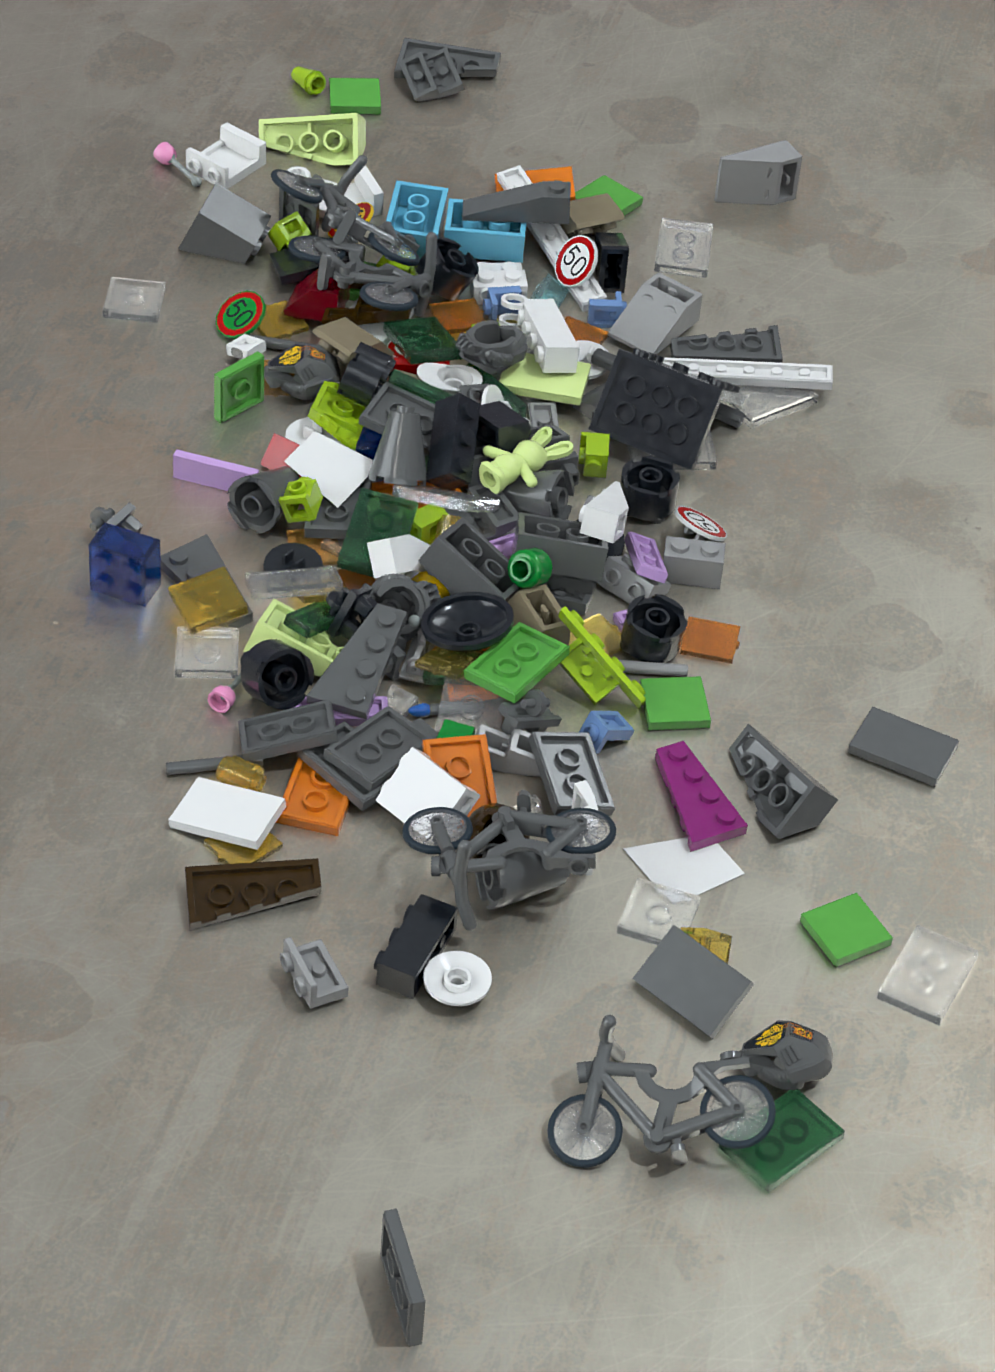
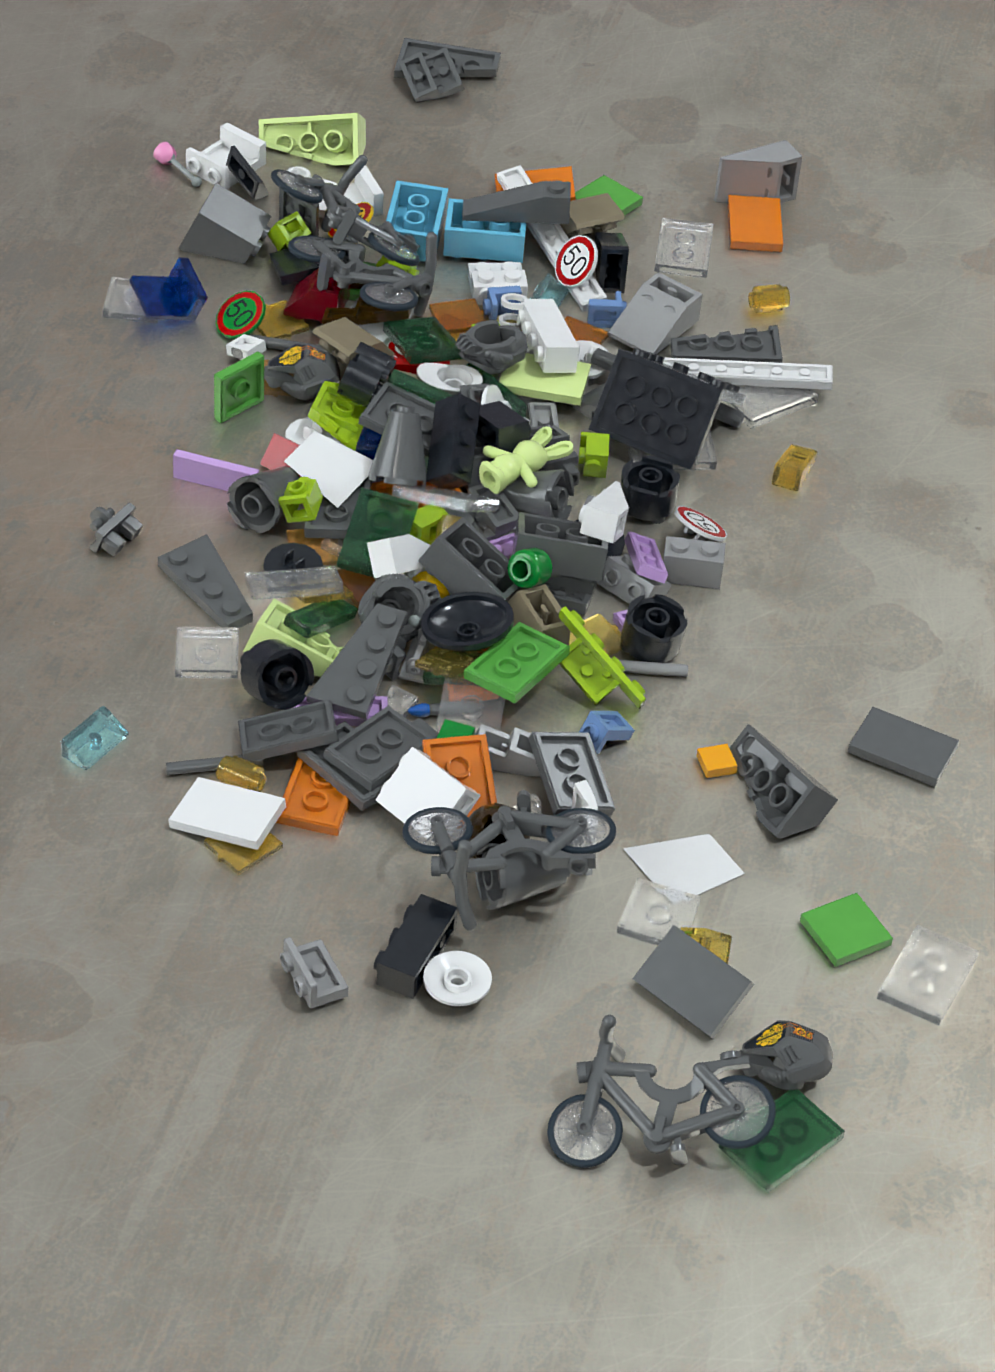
clear blue brick [88,523,161,607] -> none
clear yellow tile [168,566,249,635] -> none
dark brown wing [185,858,322,931] -> none
bright pink hinge [207,674,241,713] -> none
lime cone [291,66,326,95] -> none
black hips [326,583,377,640] -> none
bright green tile [329,78,381,115] -> none
dark grey tile [380,1208,426,1347] -> none
black brick [414,237,479,302] -> none
dark grey hips [498,689,562,735] -> none
bright green tile [640,676,711,730] -> none
magenta wing [655,741,748,852] -> none
clear orange piece [680,616,741,664] -> none
none -> clear light blue slope [61,706,129,771]
none -> clear blue bracket [129,257,208,321]
none -> black slope [226,145,269,201]
none -> light orange tile [696,744,738,778]
none -> orange tile [728,195,783,252]
none -> clear yellow brick [748,284,790,313]
none -> clear yellow slope [772,444,818,491]

